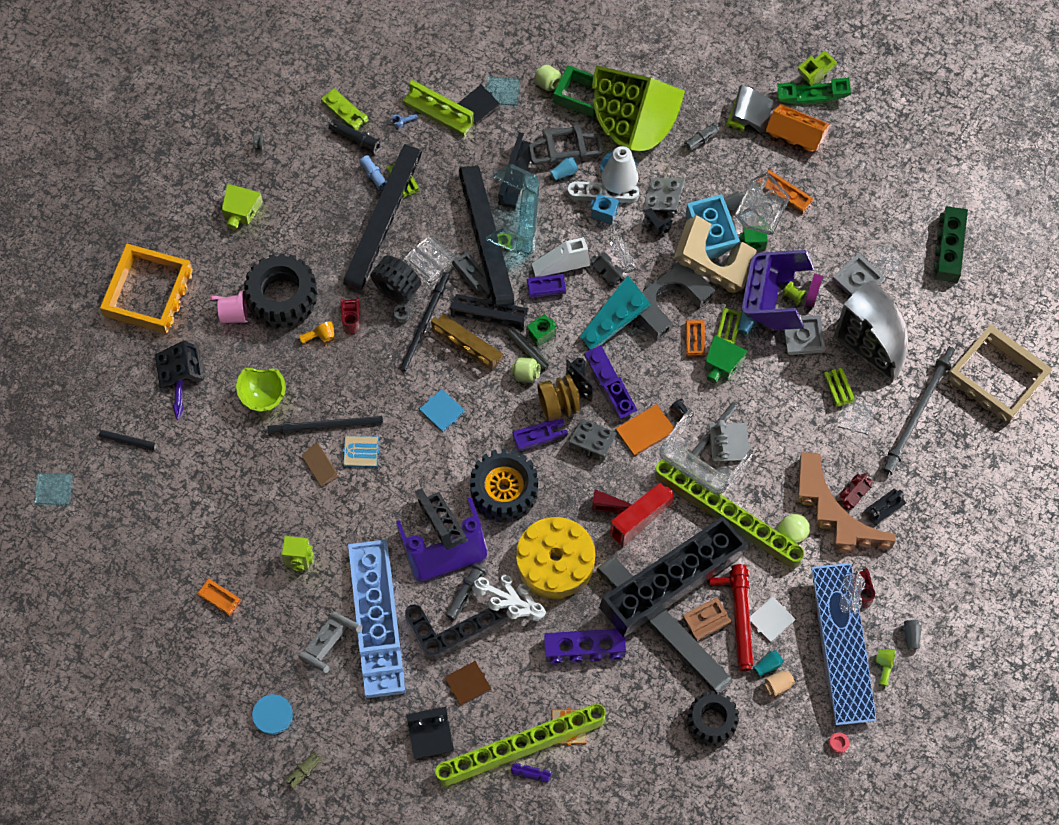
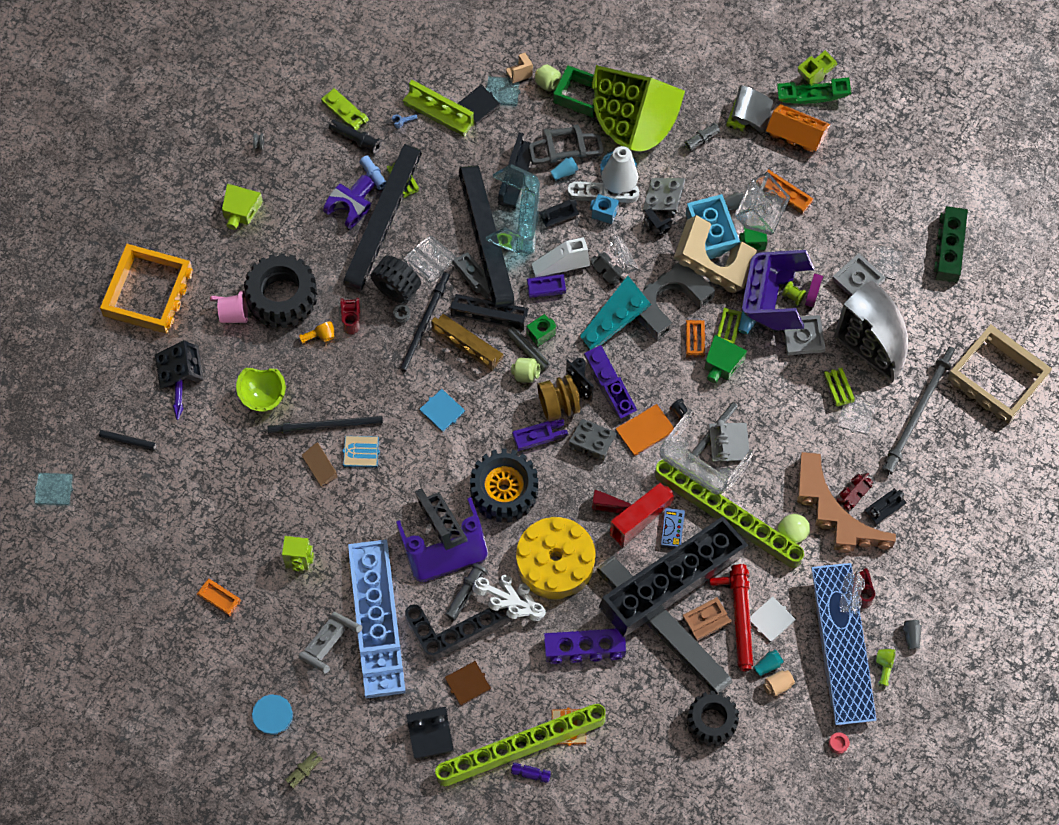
none -> dark purple connector [323,175,375,229]
none -> light nougat panel [506,53,533,83]
none -> black hinge [538,199,580,228]
none -> medium blue tile [661,508,685,549]

